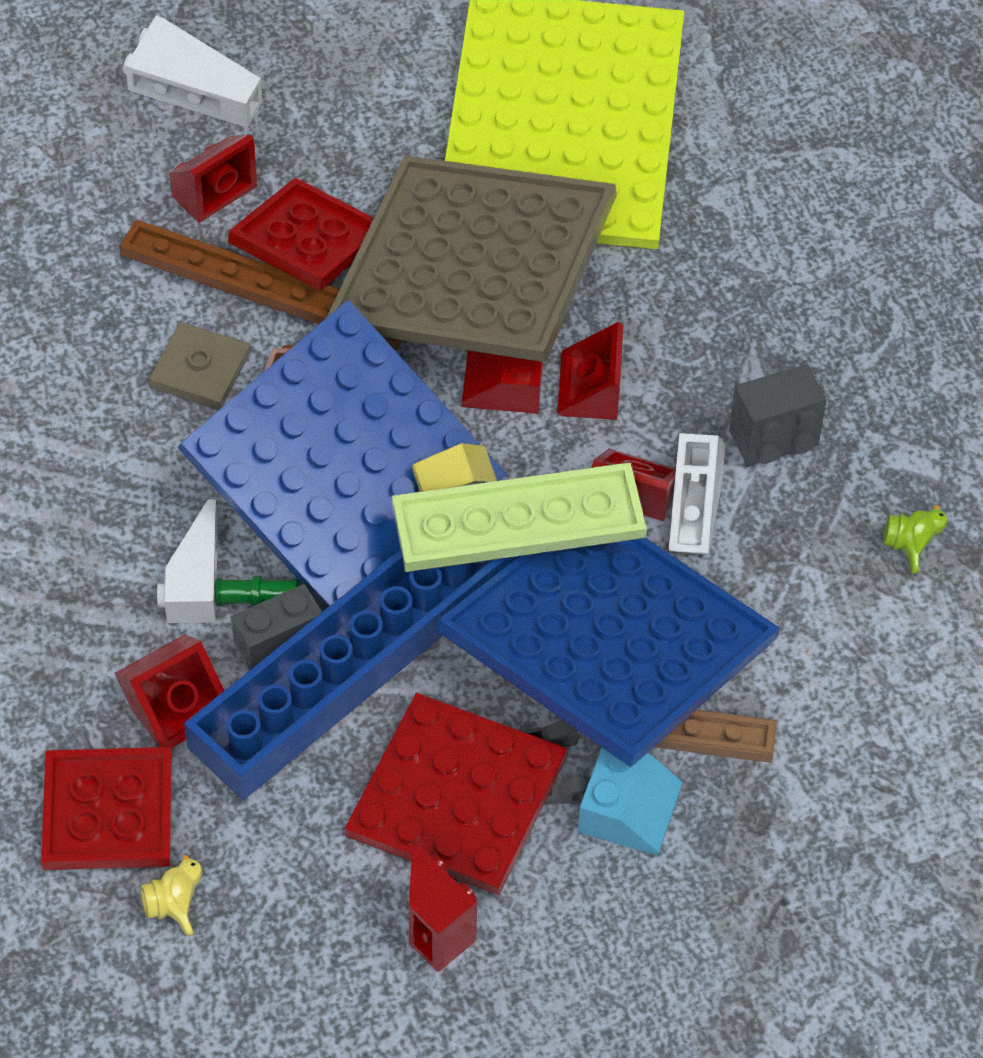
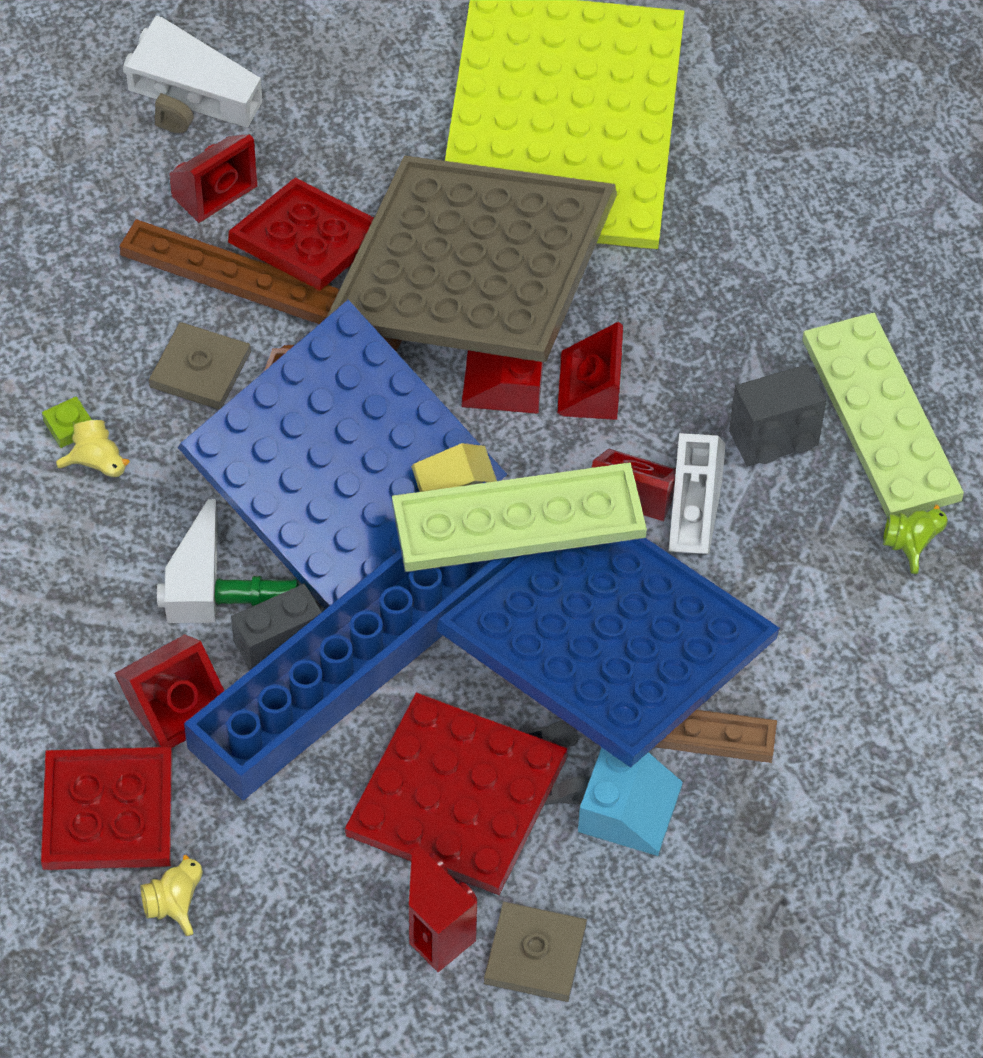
none -> lime plate [42,396,92,448]
none -> light yellow animal [56,420,130,477]
none -> dark tan tile [155,93,194,133]
none -> dark tan plate [484,902,587,1002]
none -> yellowish green plate [802,313,964,518]

